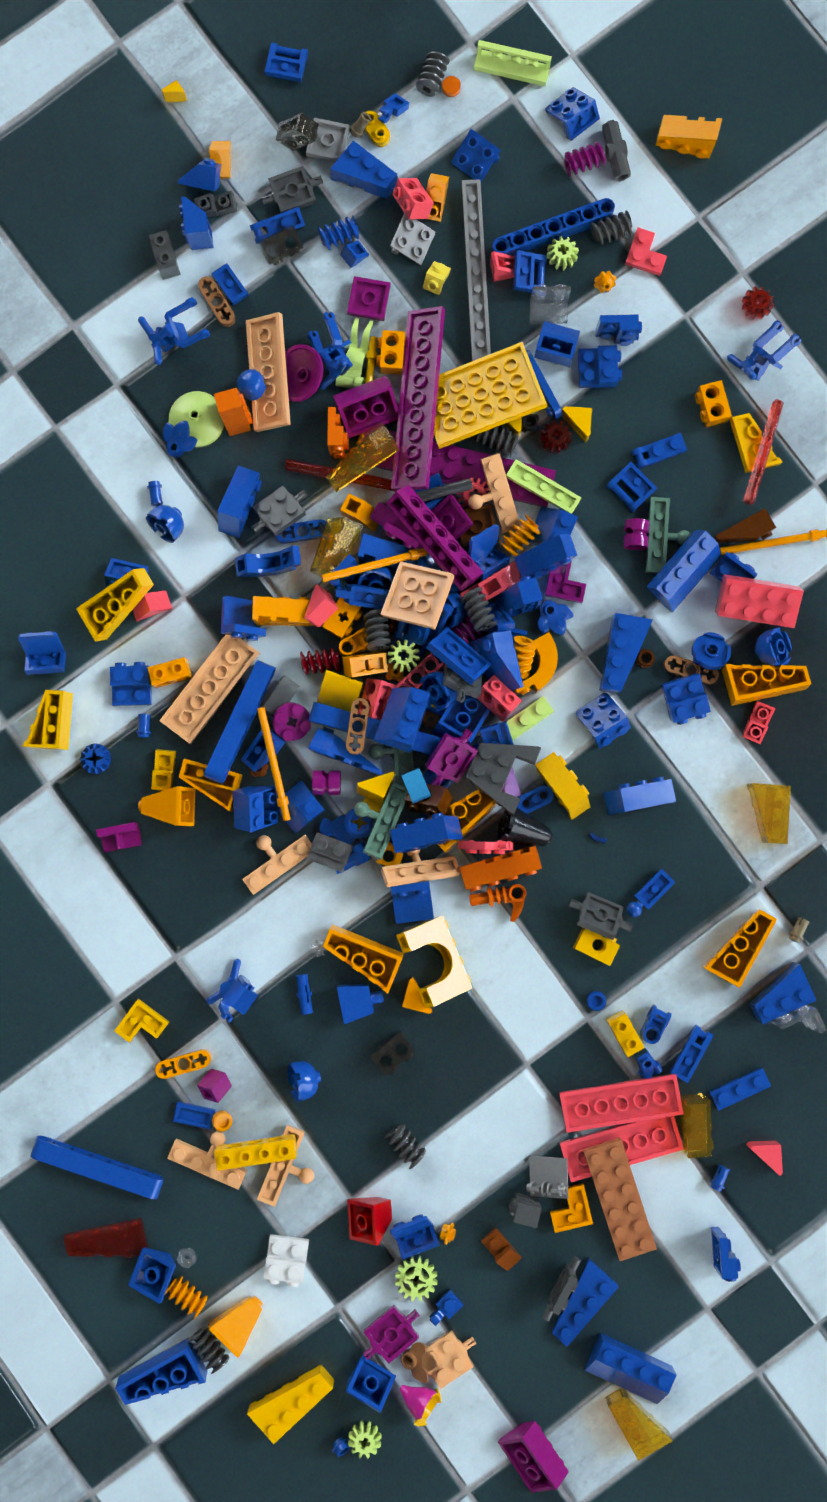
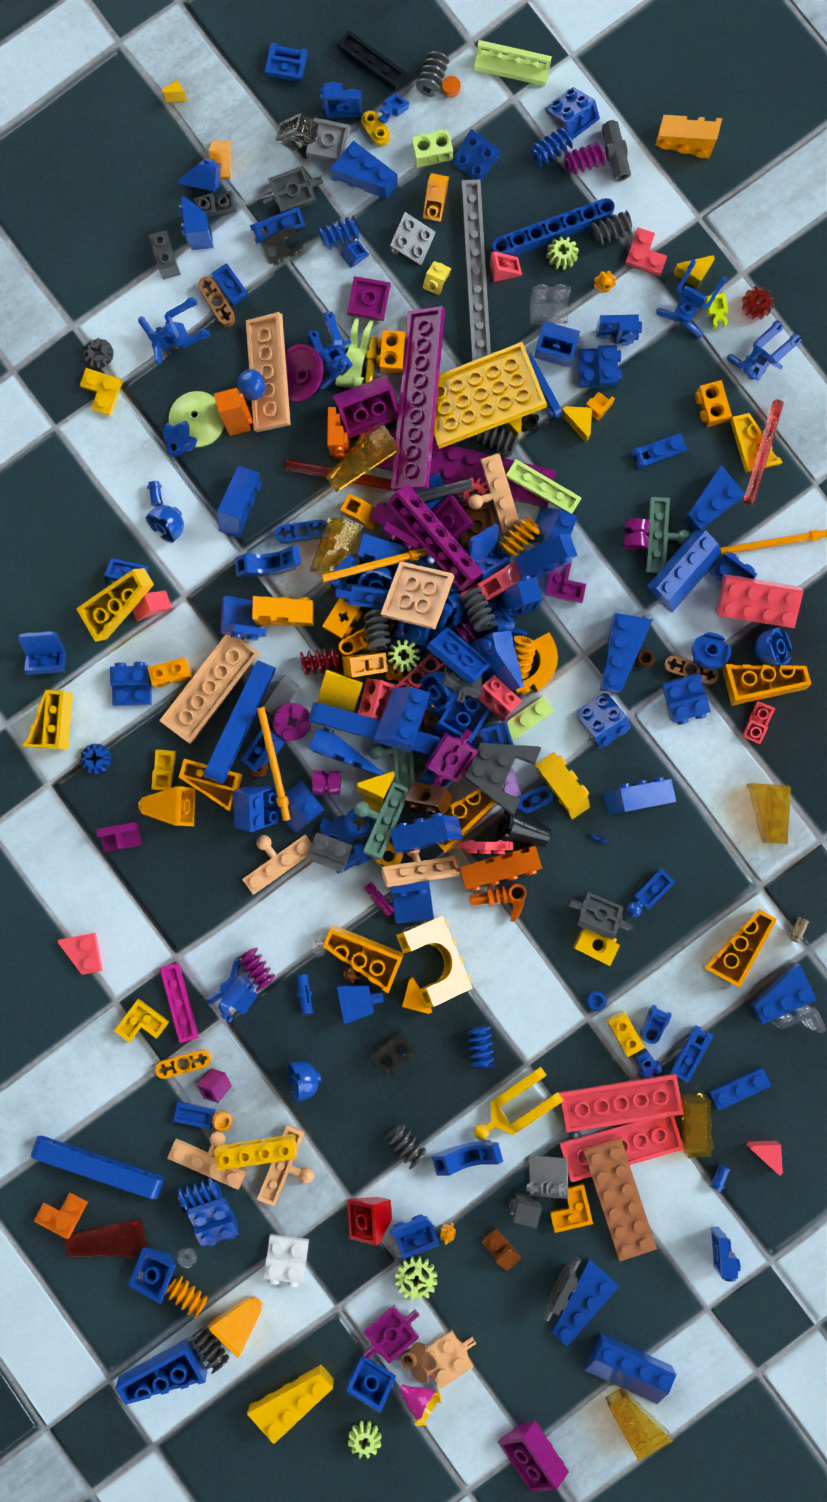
blue pin [136,714,151,738] -> none
dark grey plate [251,486,307,537] -> none
coral slope [304,584,338,627] -> none
blue plate [332,1437,350,1457] -> none
medium nougat beam [346,698,370,755] -> none
dark tan pin [350,112,371,138] -> none
coral brick [392,178,434,220] -> none
dark azure slope [401,767,431,803] -> none
blue plate [429,1289,464,1326] -> none
blue plate [513,250,547,296] -> none
blue plate [537,600,574,635] -> none
clear red gear [540,421,572,454] -> none
blue plate [606,462,657,513] -> none
reddish brown slope [714,508,777,543] -> none
none -> orange plate [34,1192,88,1239]
none -> coral wing [58,933,103,975]
none -> yellow plate [80,368,123,416]
none -> dark grey gear [83,338,114,368]
none -> dark pink tile [159,962,199,1043]
none -> blue piece [178,1178,222,1213]
none -> blue plate [187,1197,239,1247]
none -> magenta piece [236,947,275,992]
none -> blue plate [320,82,363,118]
none -> black plate [337,30,407,91]
none -> dark orange plate [344,965,360,983]
none -> magenta axle [364,882,394,916]
none -> yellowish green brick [412,130,453,168]
none -> blue arch [431,1140,503,1176]
none -> blue piece [467,1026,495,1068]
none -> yellow piece [474,1067,563,1140]
none -> blue piece [531,127,573,168]
none -> light orange panel [585,392,615,421]
none -> blue piece [656,259,727,338]
none -> yellow slope [674,255,715,288]
none -> blue wedge [684,465,745,532]
none -> neon yellow plate [705,293,728,329]

